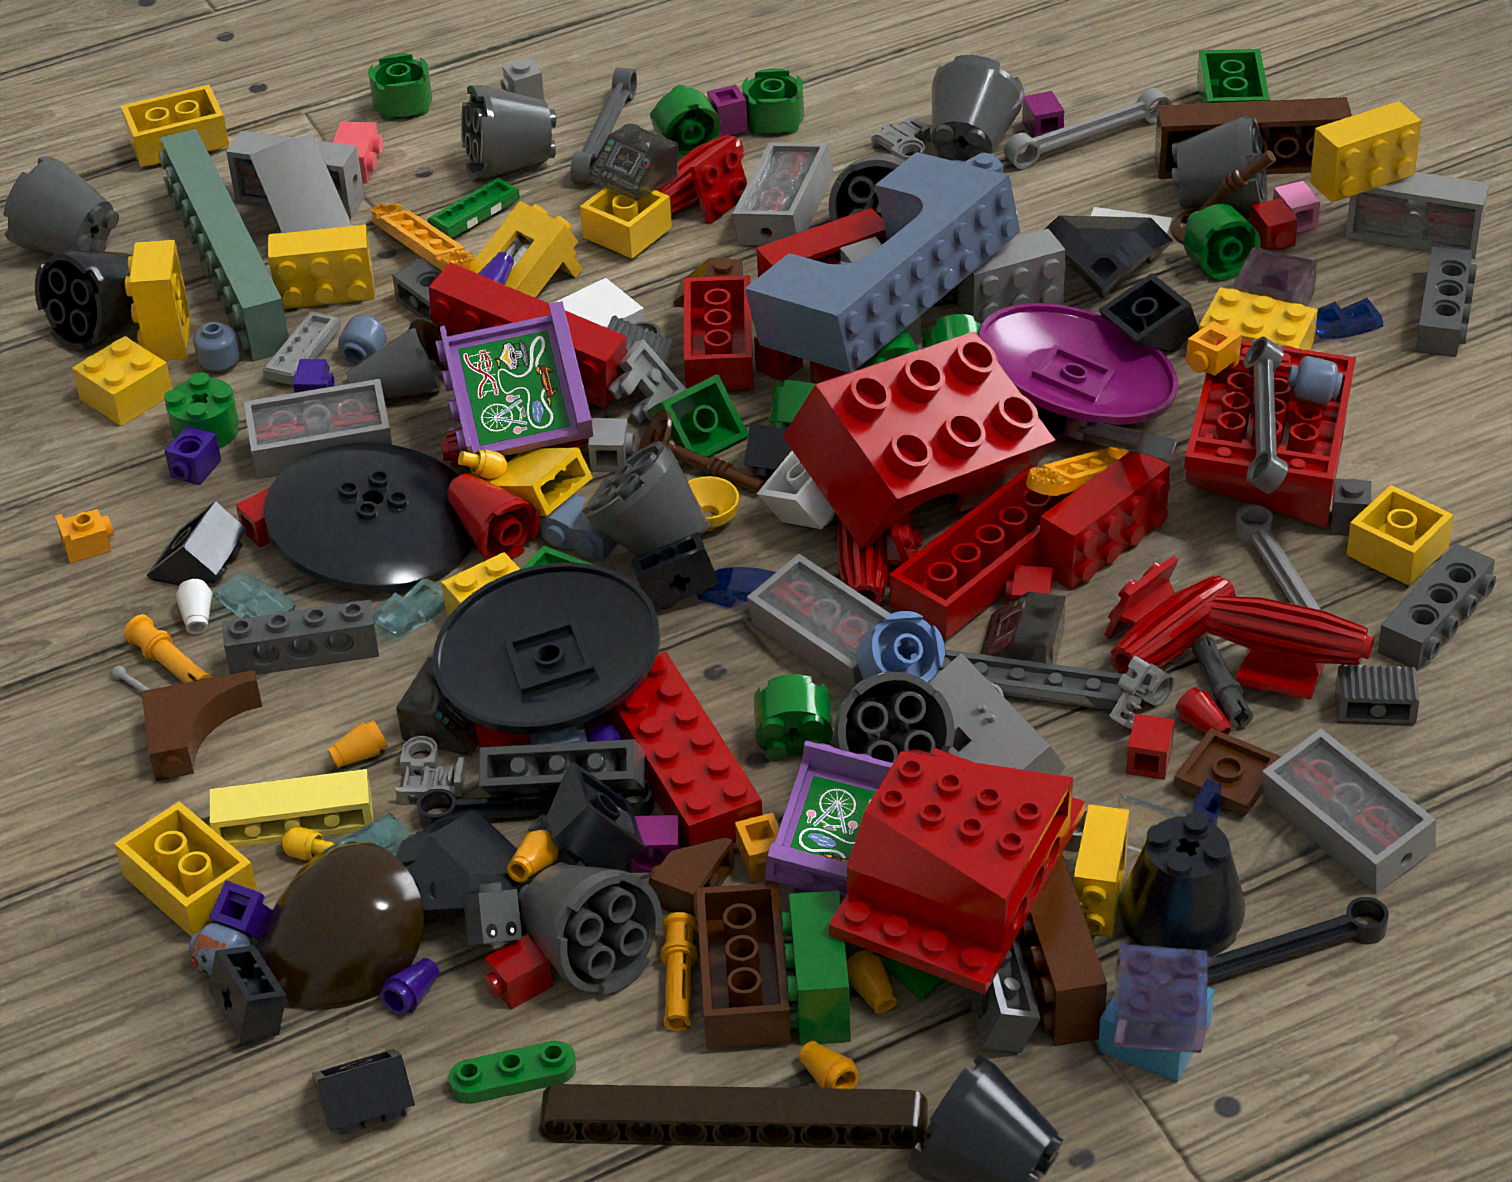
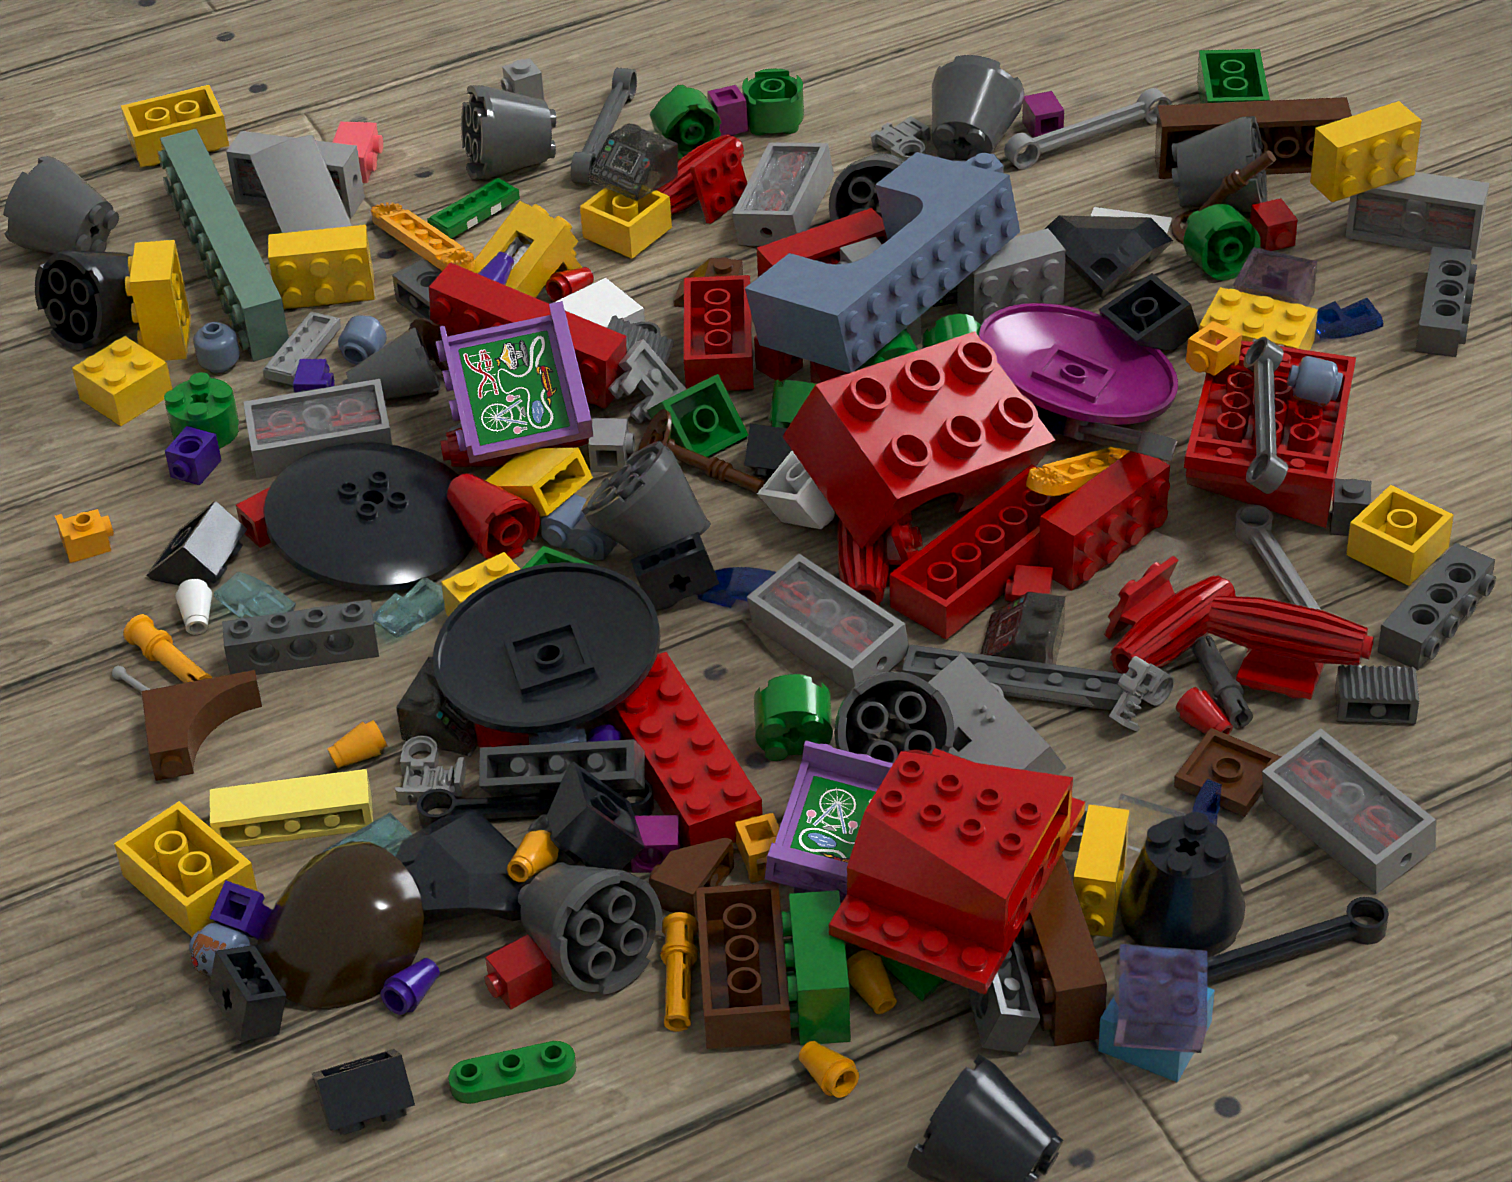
yellow cylinder [281,827,337,861] -> none
green brick [368,53,432,121] -> none
yellow cylinder [458,449,507,480] -> none
dark grey brick [463,882,522,944] -> none
dark brown beam [538,1084,928,1149] -> none
yellow piece [688,476,739,531] -> none
medium blue brick [857,611,945,682] -> none
red brick [1126,714,1174,780] -> none
bright pink brick [1273,181,1320,233] -> none
none -> red cone [546,267,594,302]

